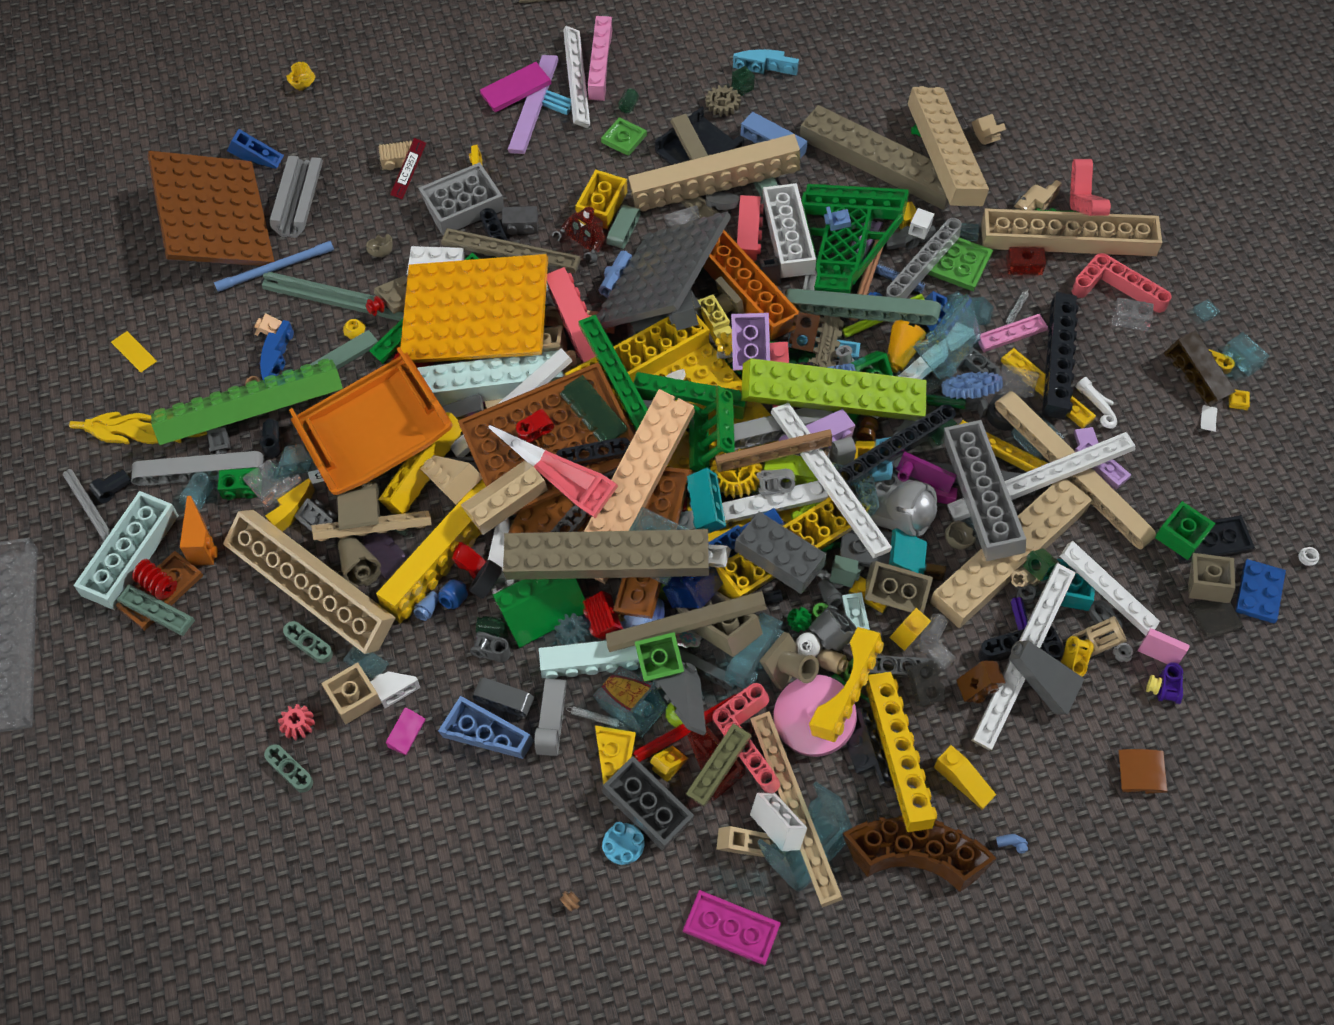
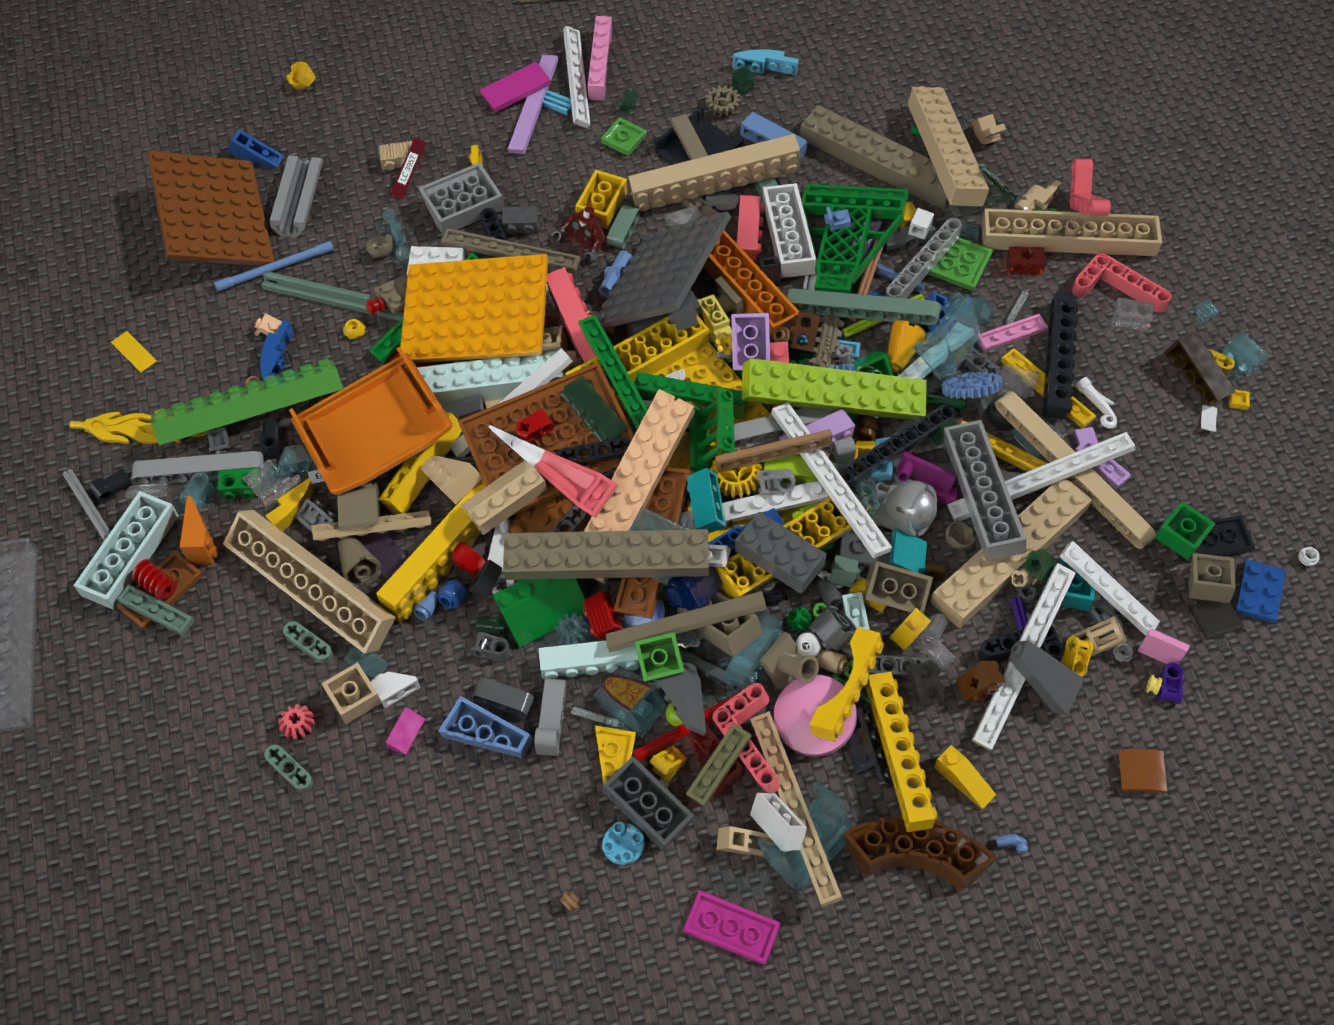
sand green tile [311,330,378,370] -> none
none -> clear tile [125,483,169,499]
none -> clear light blue plate [382,208,410,260]
none -> medium nougat plate [773,326,791,342]
none -> clear green windscreen [979,163,1017,200]

